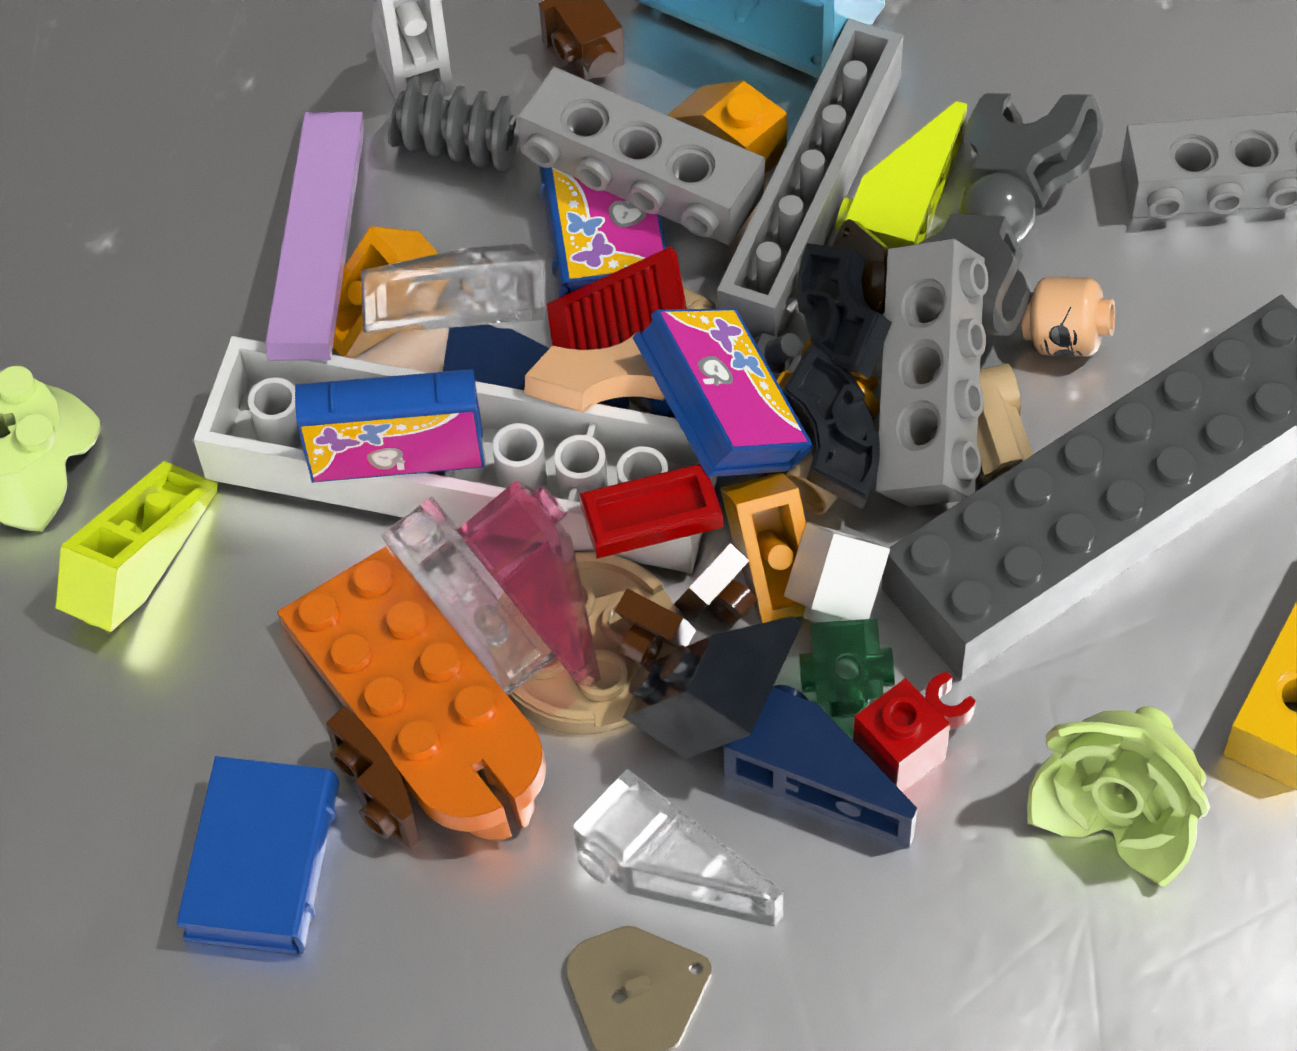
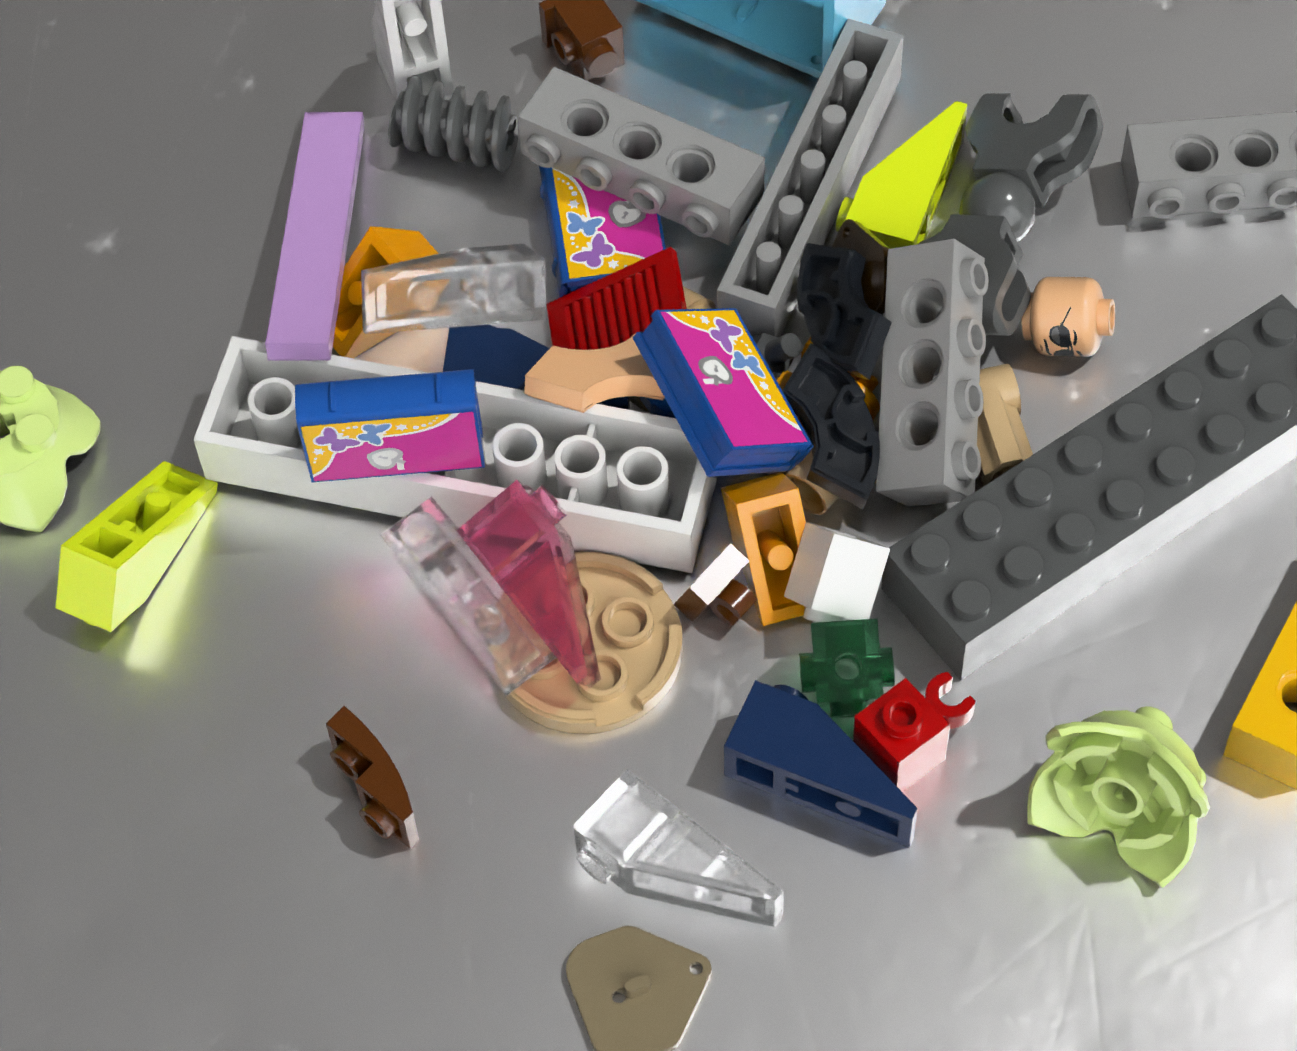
blue piece [176,756,340,955] -> none
orange plate [277,546,546,840] -> none
red tile [579,464,723,559] -> none
reddish brown tile [614,588,696,666] -> none
black slope [623,616,802,759] -> none
light orange slope [668,81,787,175] -> none

